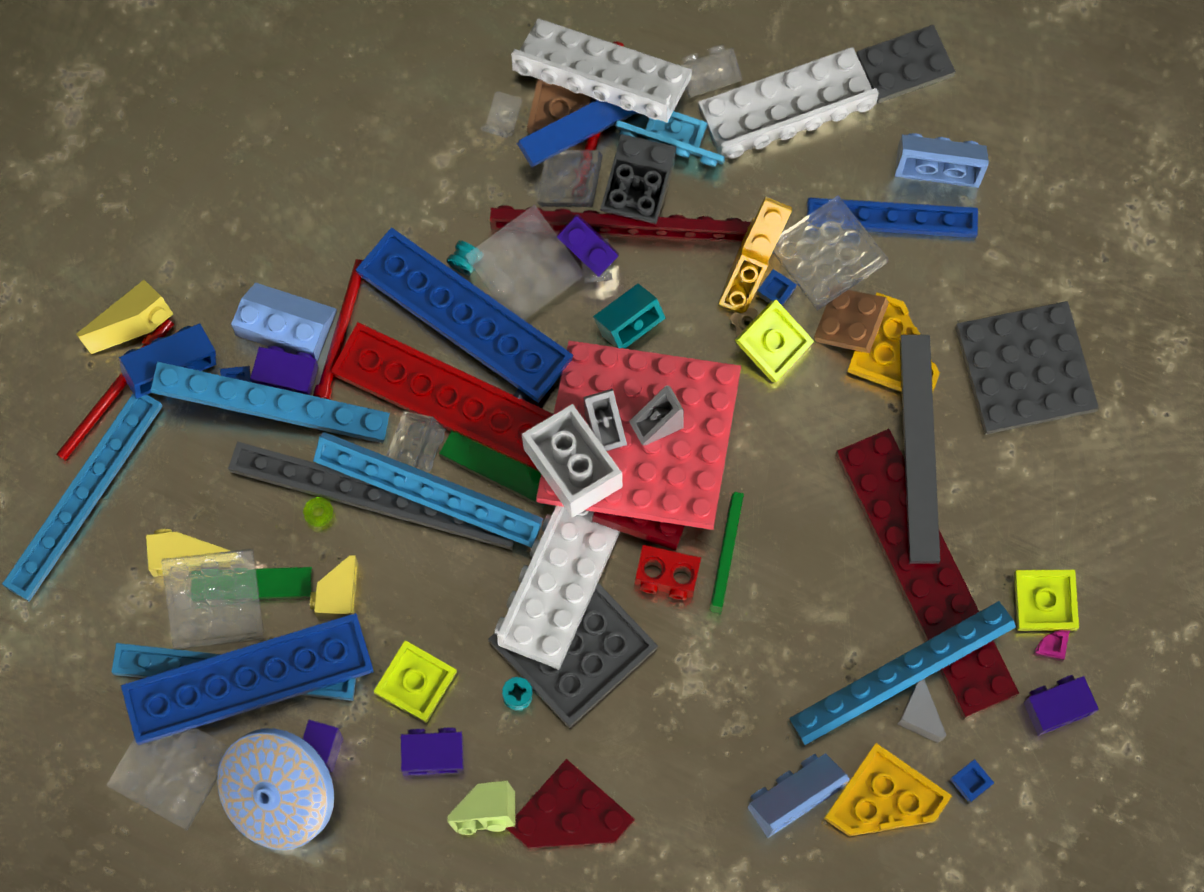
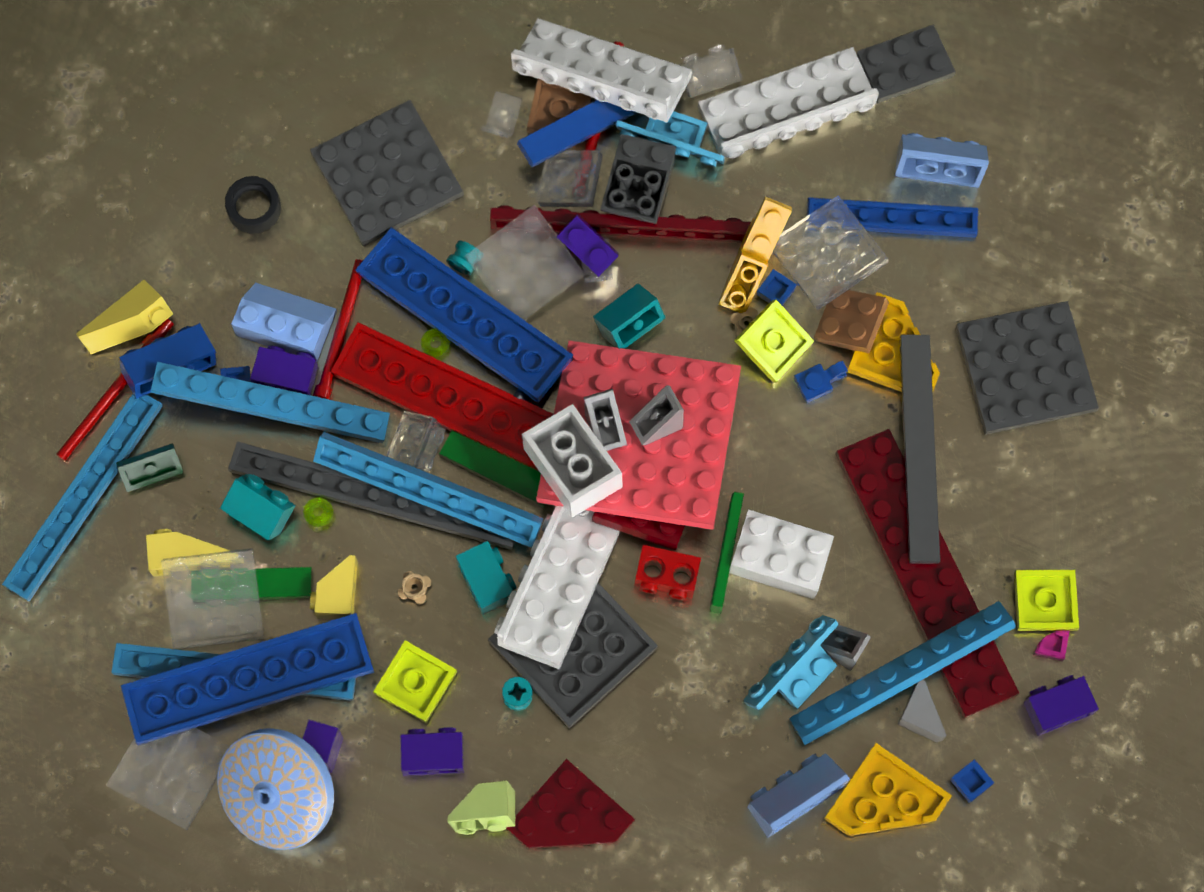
none -> plate [116,443,184,492]
none -> teal brick [220,474,296,540]
none -> black tyre [225,176,281,234]
none -> dark grey plate [310,100,464,246]
none -> tan plate [398,571,431,604]
none -> clear neon green plate [421,329,450,357]
none -> teal brick [455,541,517,615]
none -> white brick [729,510,834,599]
none -> medium azure bracket [743,615,839,710]
none -> blue plate [794,361,848,404]
none -> light grey slope [820,625,871,671]

